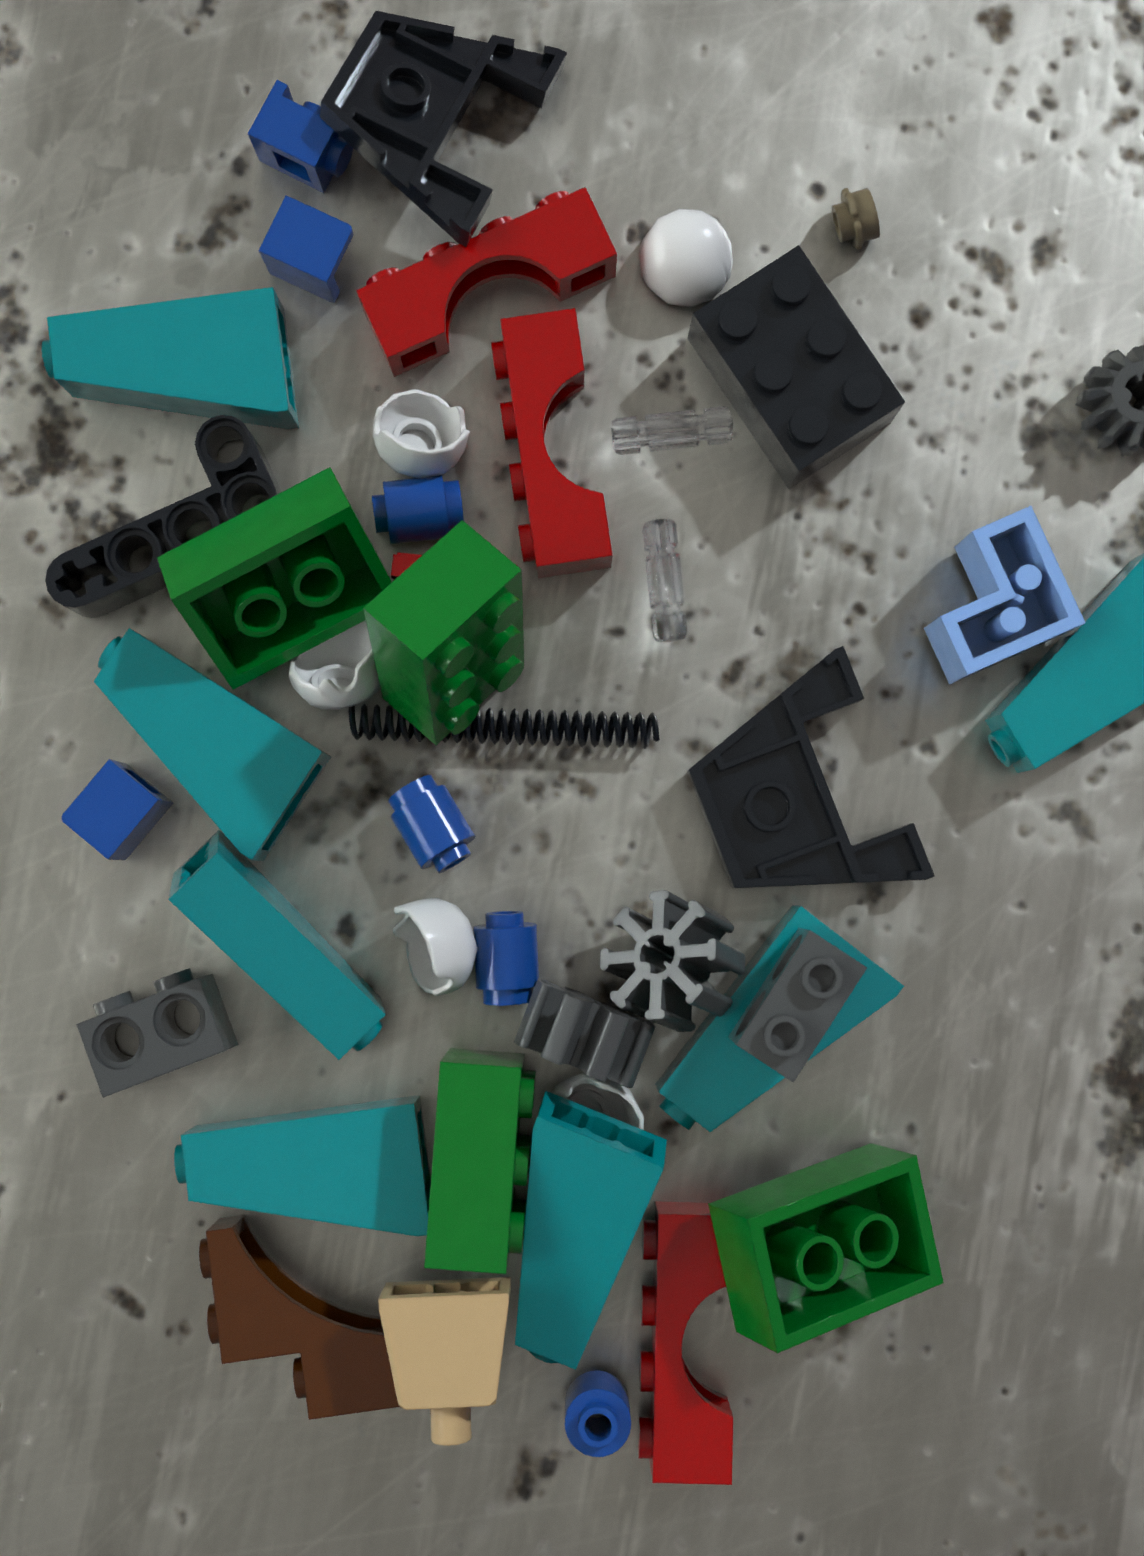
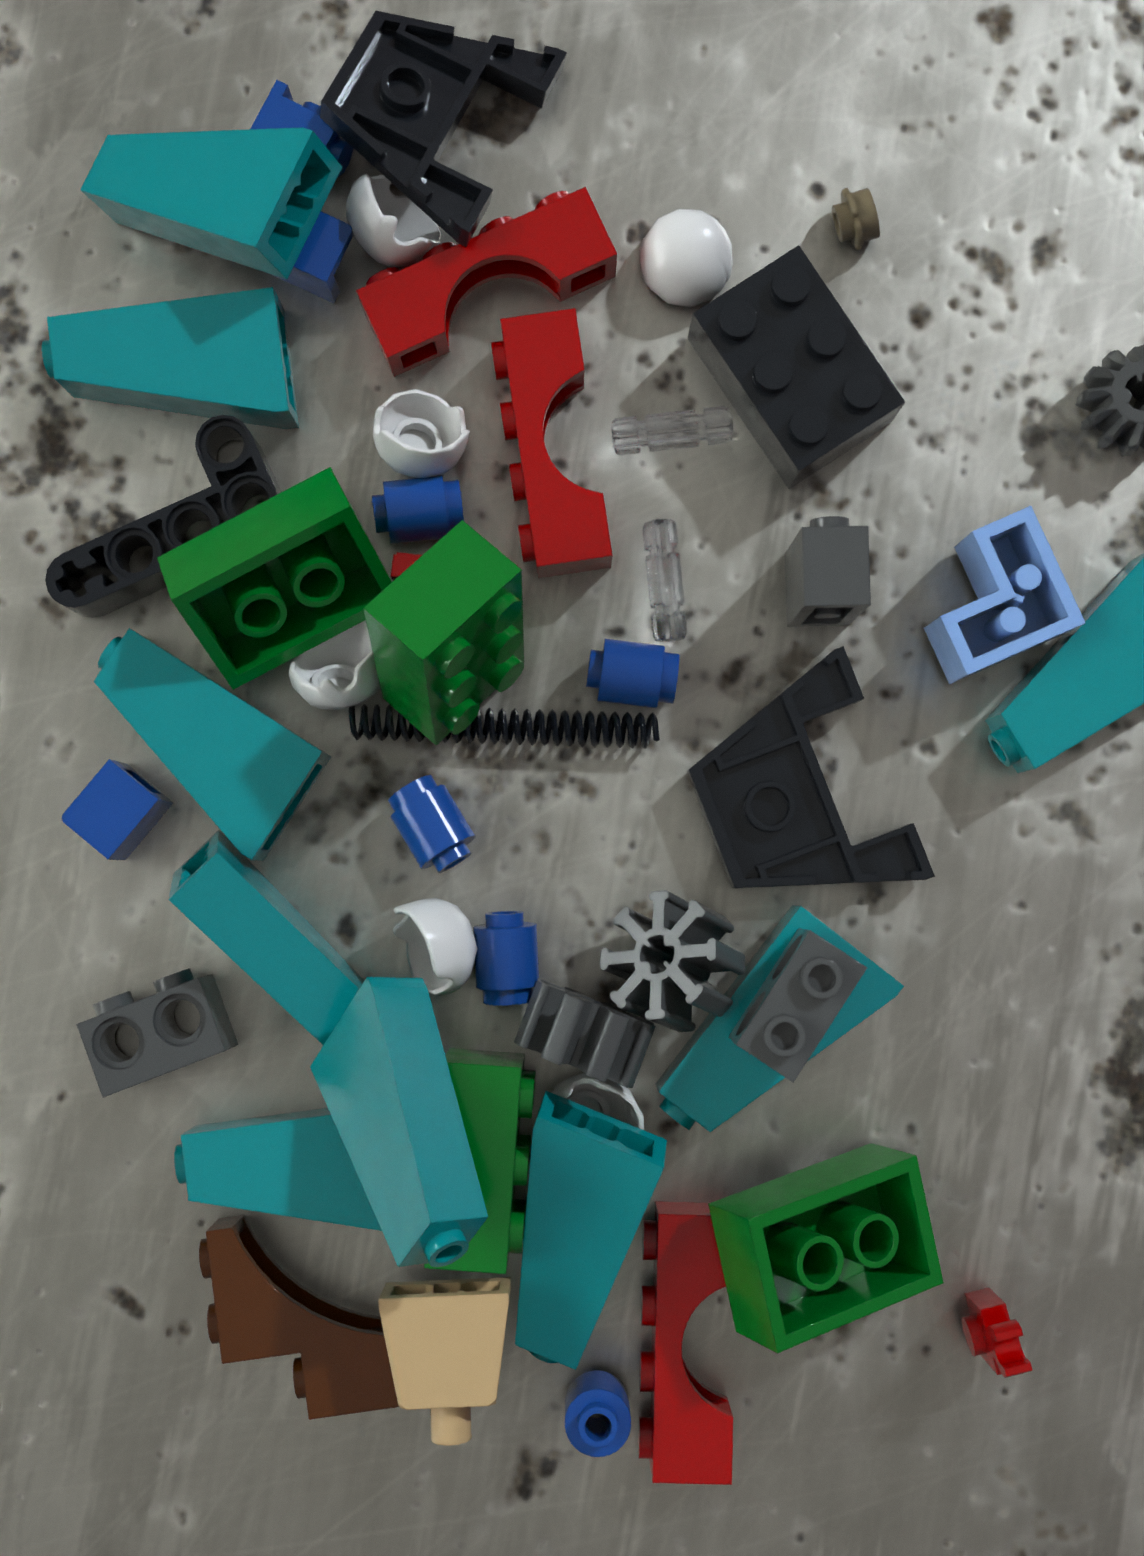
none -> teal slope [80,127,342,279]
none -> teal slope [310,977,488,1267]
none -> white hair [346,174,441,267]
none -> blue brick [586,638,679,708]
none -> dark grey brick [785,516,871,627]
none -> red plate [961,1287,1033,1378]

